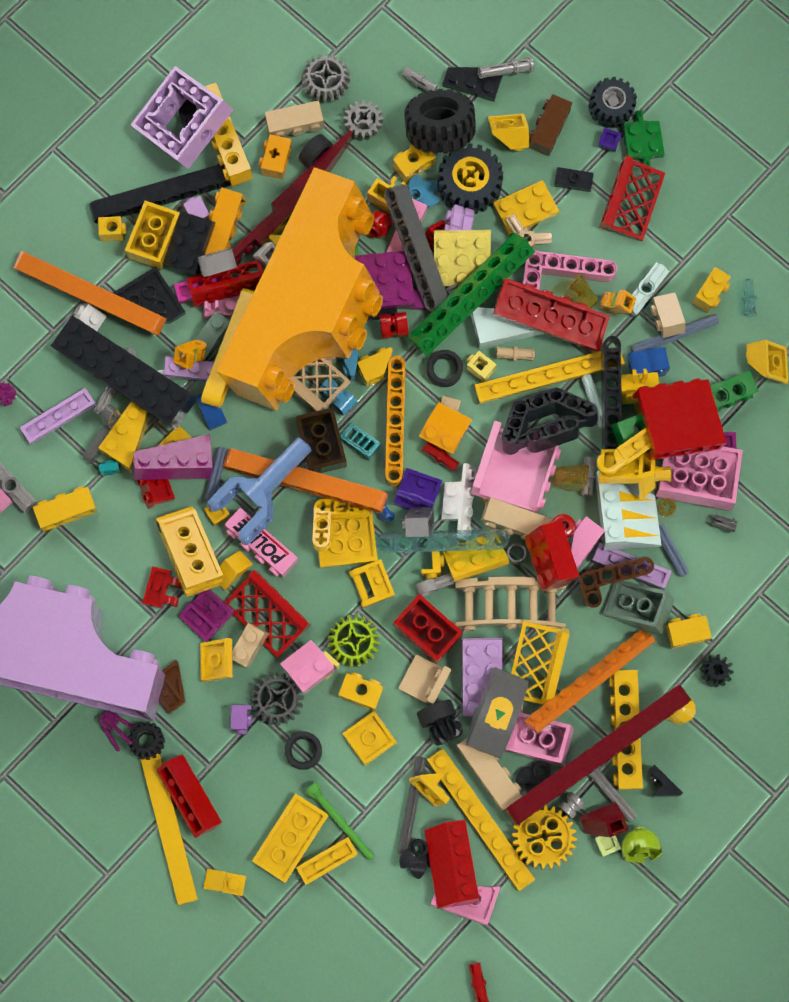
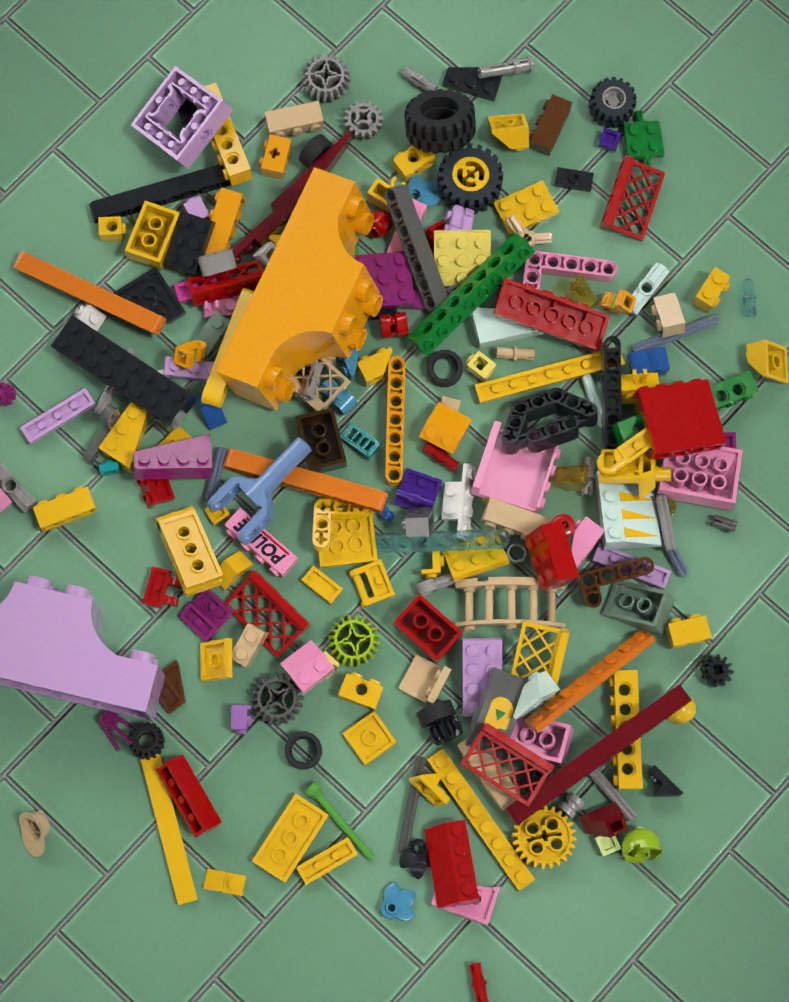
none -> tan piece [19,810,50,857]
none -> light grey pin [301,362,324,401]
none -> yellow tile [301,565,343,604]
none -> dark azure plate [380,882,416,921]
none -> red fence [460,723,554,807]
none -> light aqua slope [513,671,560,720]
none -> light grey axle [655,495,676,551]

